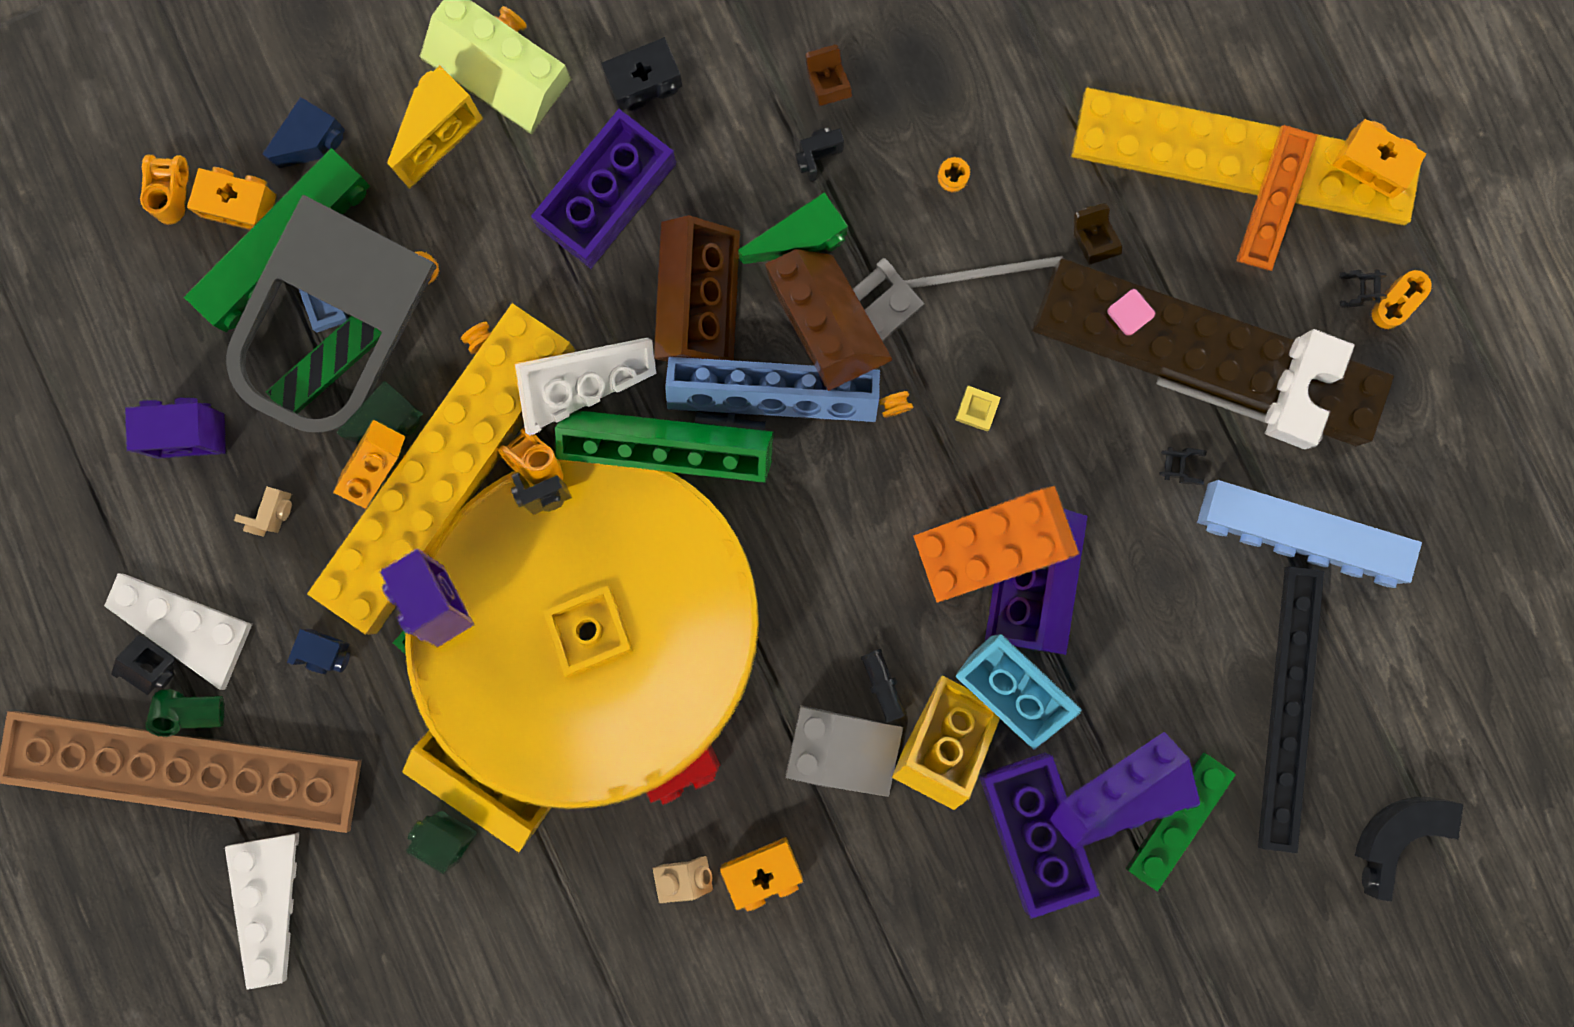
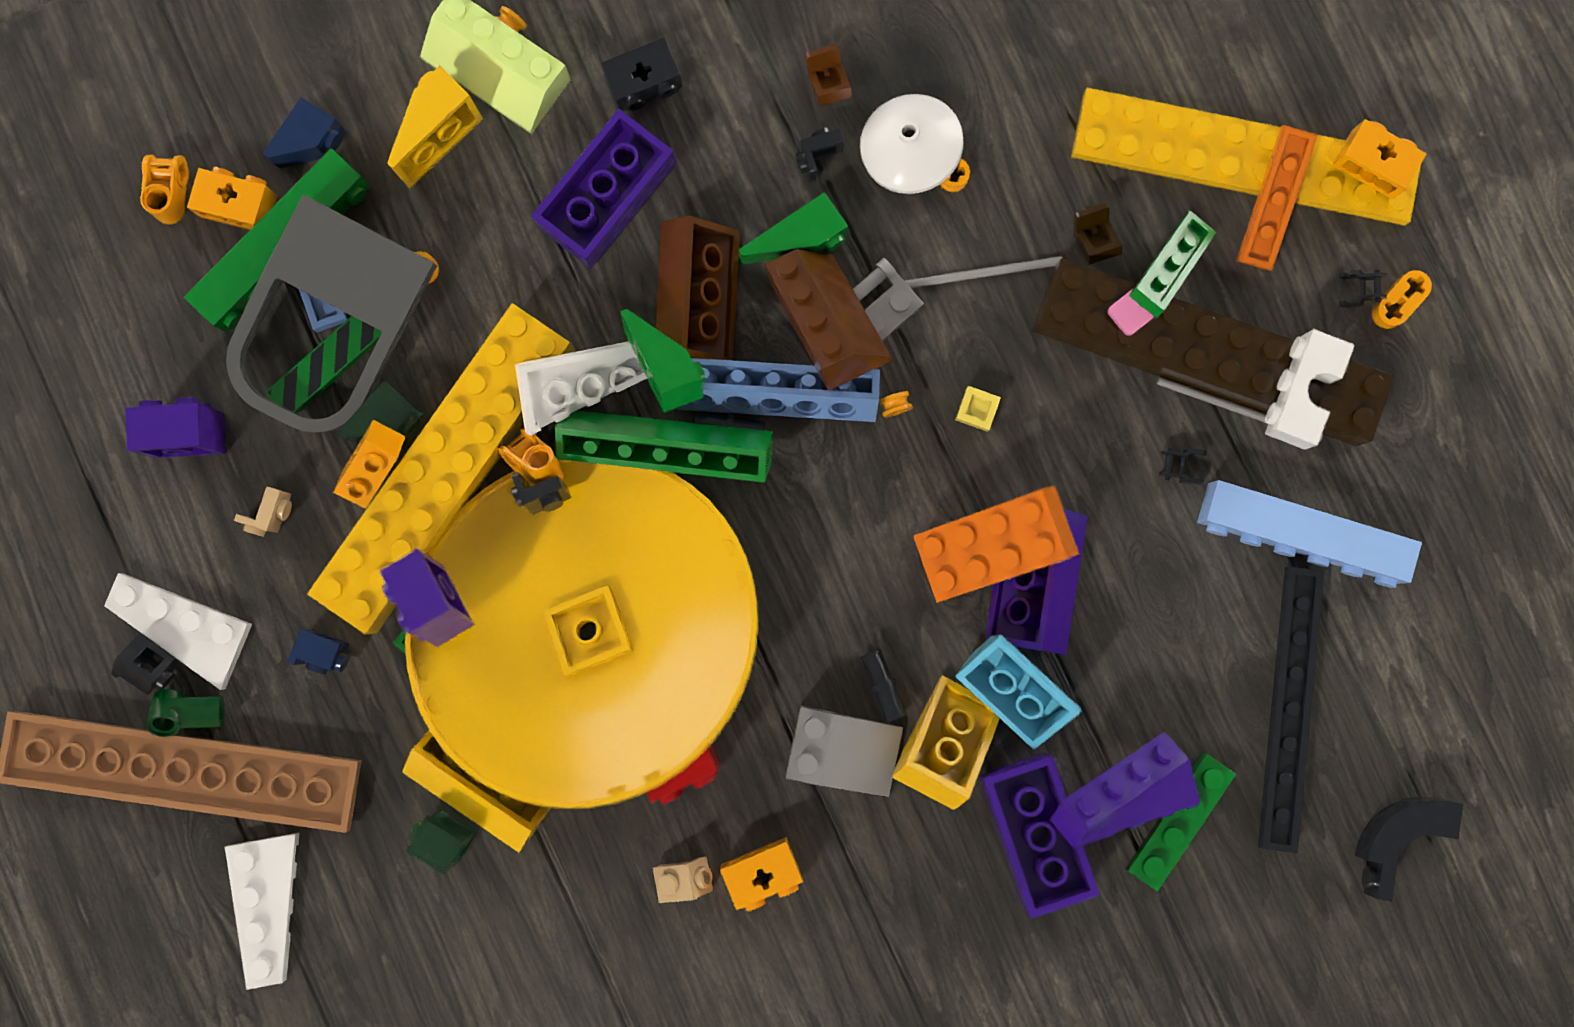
light orange bush [461,322,491,354] -> none
none -> green slope [621,309,706,413]
none -> white dish [860,94,963,194]
none -> plate [1129,211,1217,318]

